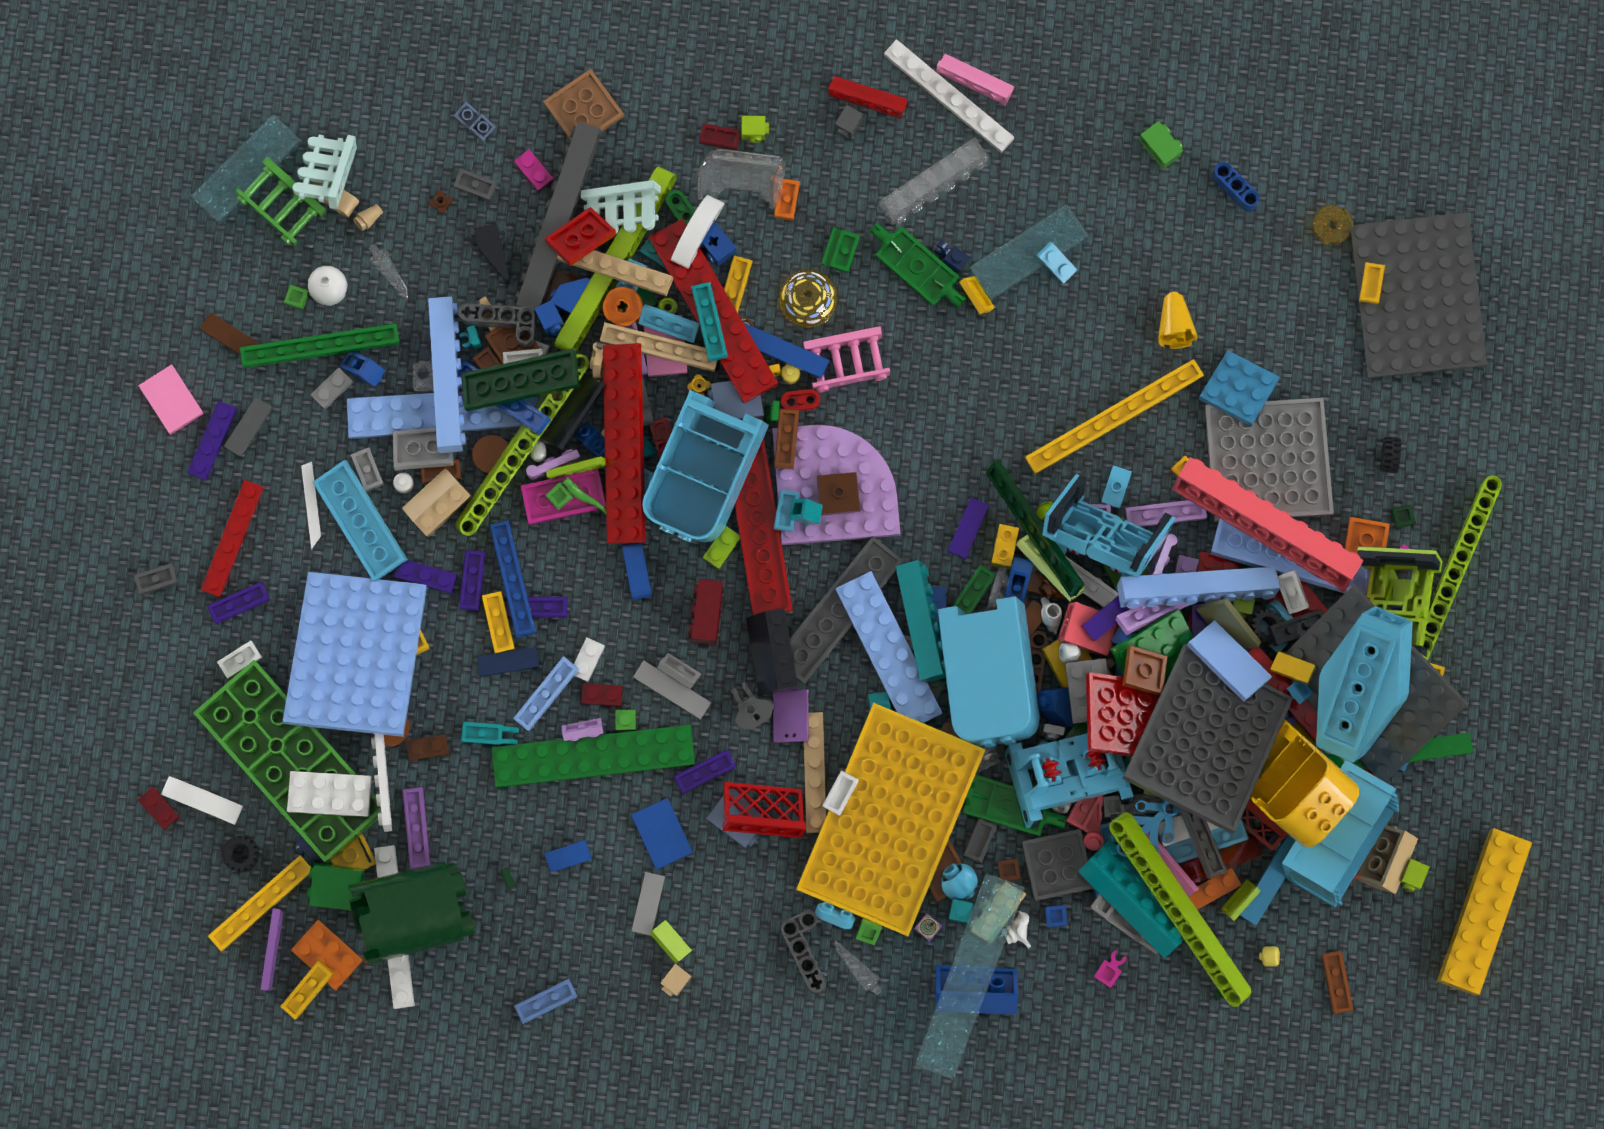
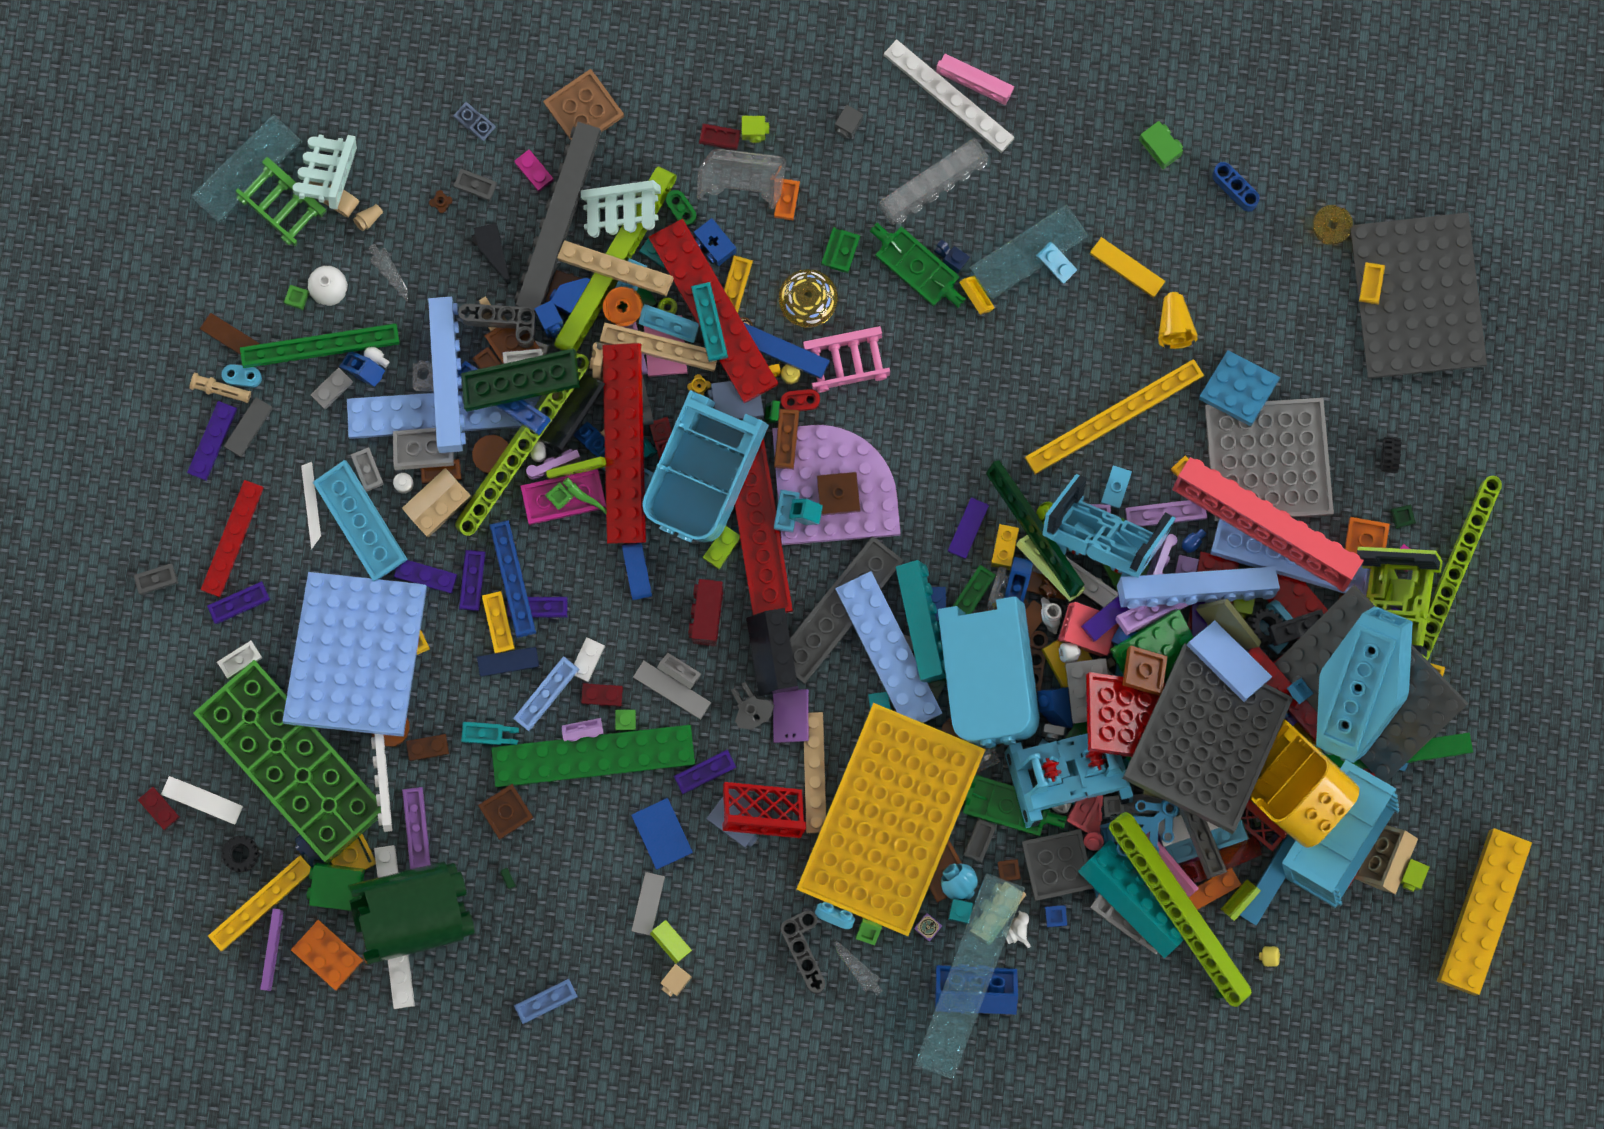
bright pink tile [138,364,204,435] -> none
yellow tile [280,960,335,1020] -> none
white plate [287,771,372,817] -> none
teal tile [459,325,482,350] -> none
blue slope [544,840,592,872] -> none
red plate [545,207,616,266] -> none
white slope [671,195,725,269] -> none
white tile [822,770,859,816] -> none
red fence [828,76,908,119] -> none
dark pink plate [1094,950,1127,988] -> none
yellow tile [1270,651,1316,685] -> none
white plate [1277,570,1309,614] -> none
dark orange tile [1321,950,1354,1014] -> none
none -> tan pin [190,373,251,403]
none -> medium azure plate [222,364,262,388]
none -> white cylinder [364,347,390,368]
none -> reddish brown plate [478,784,534,840]
none -> yellow tile [1090,237,1165,298]
none -> blue cylinder [1182,529,1206,553]

